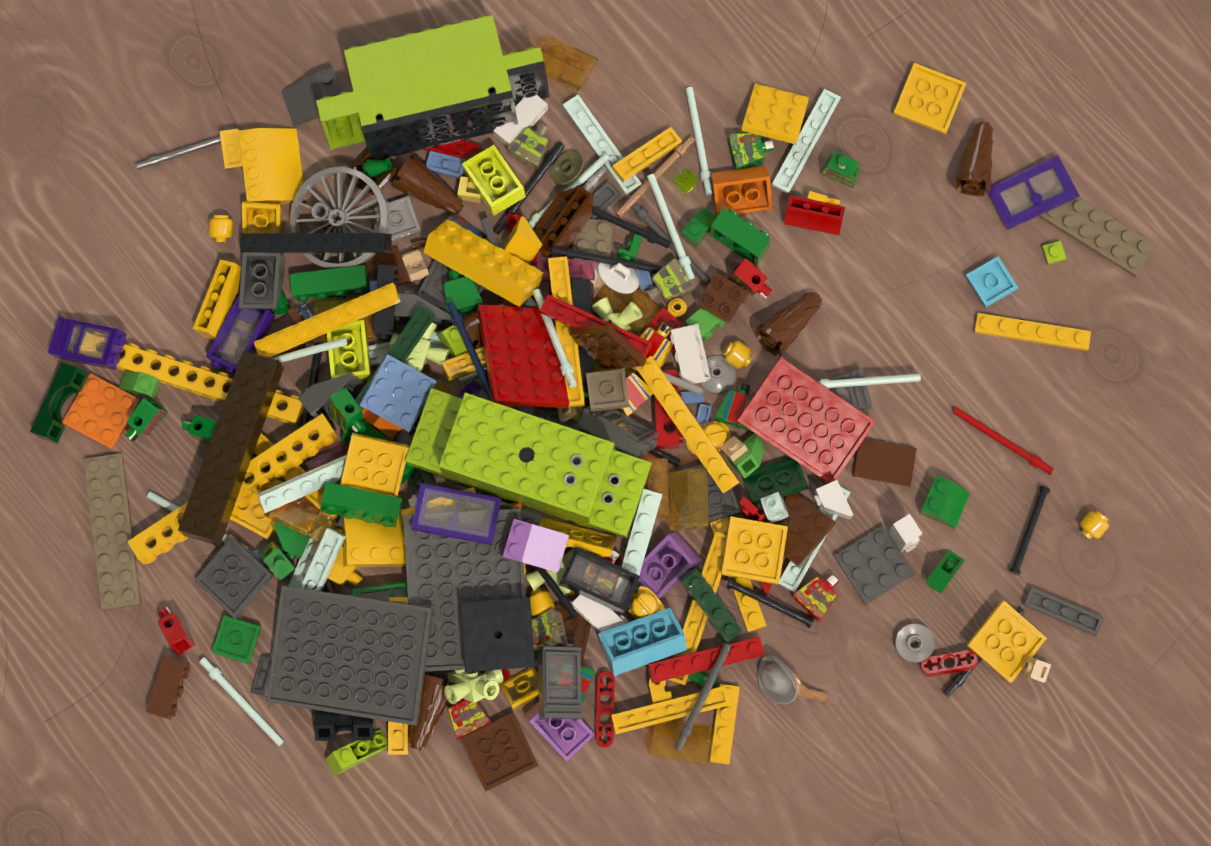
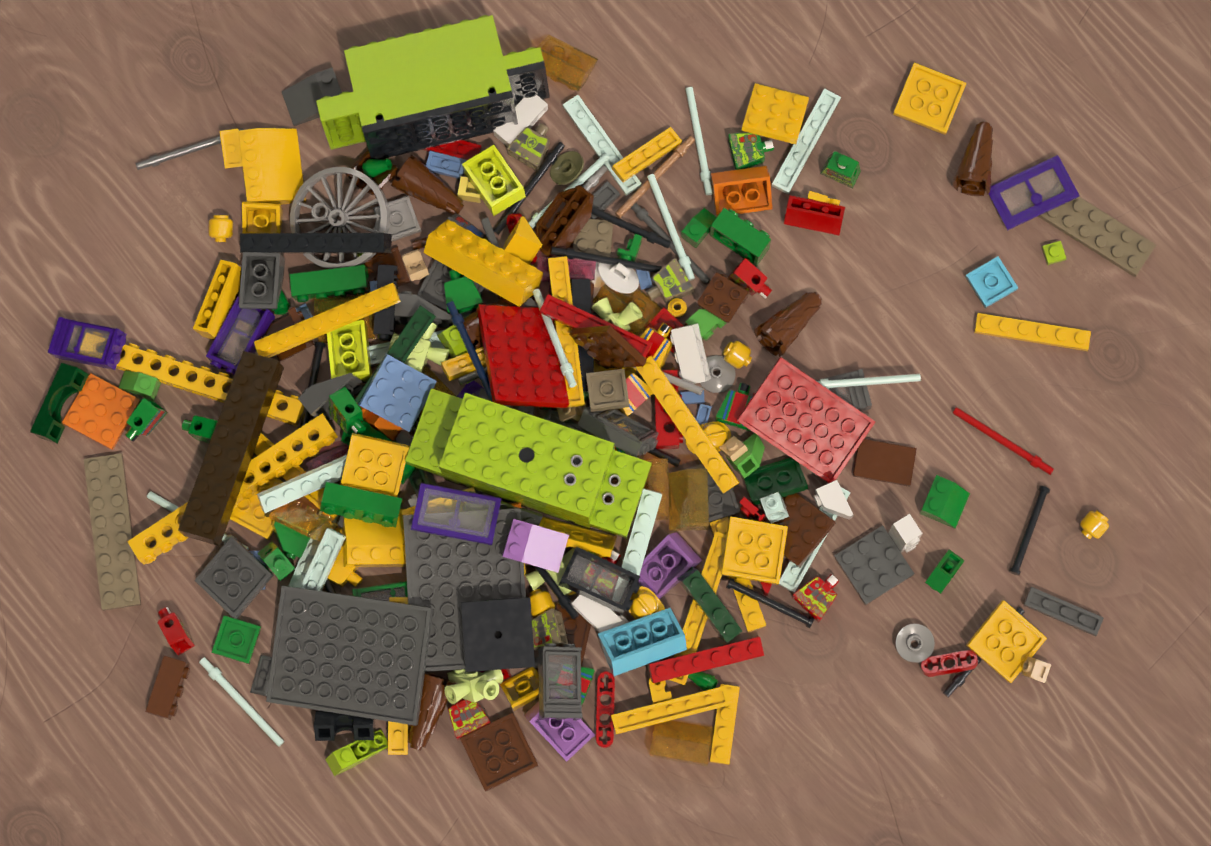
light aqua bar [271,338,347,363] -> none
clear neon green slope [672,168,699,194] -> none
dark grey bar [674,643,732,751] -> none
light grey hat [757,654,828,704] -> none

